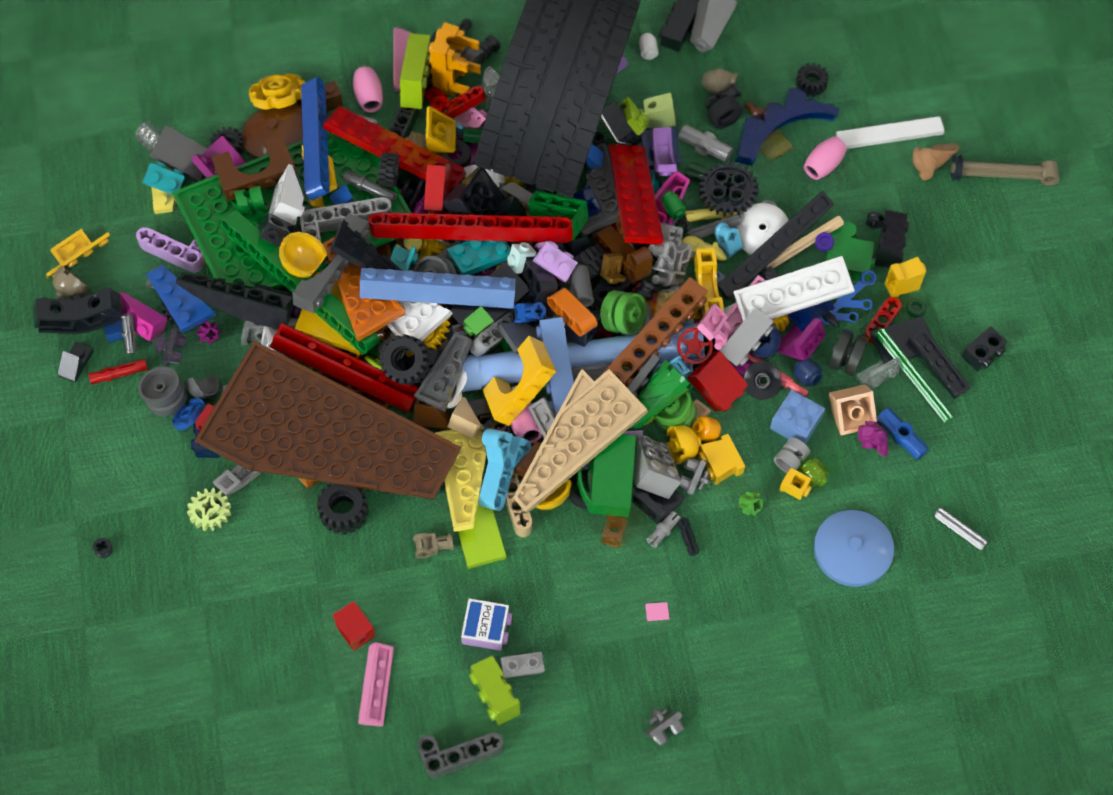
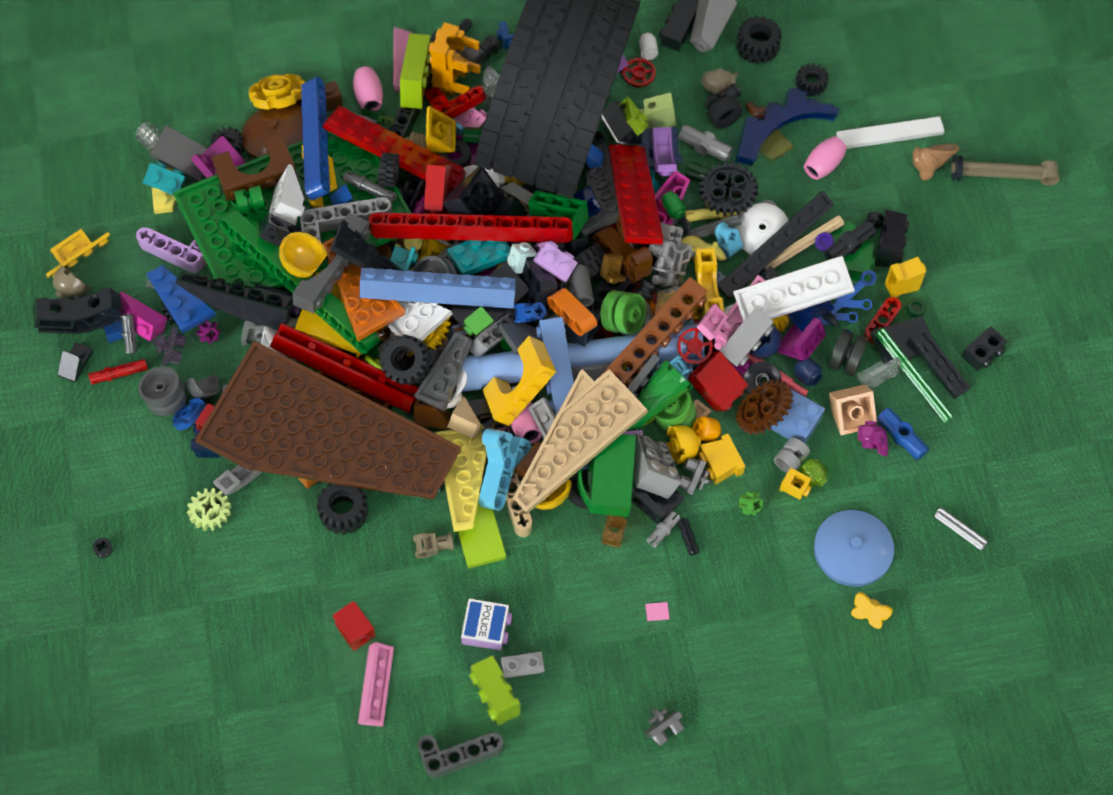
none -> dark green tile [361,108,395,125]
none -> blue bracket [496,21,514,50]
none -> red wheel [623,58,656,87]
none -> reddish brown gear [735,380,794,435]
none -> black tyre [736,16,782,64]
none -> black piece [824,221,876,261]
none -> yellow animal [851,592,893,629]

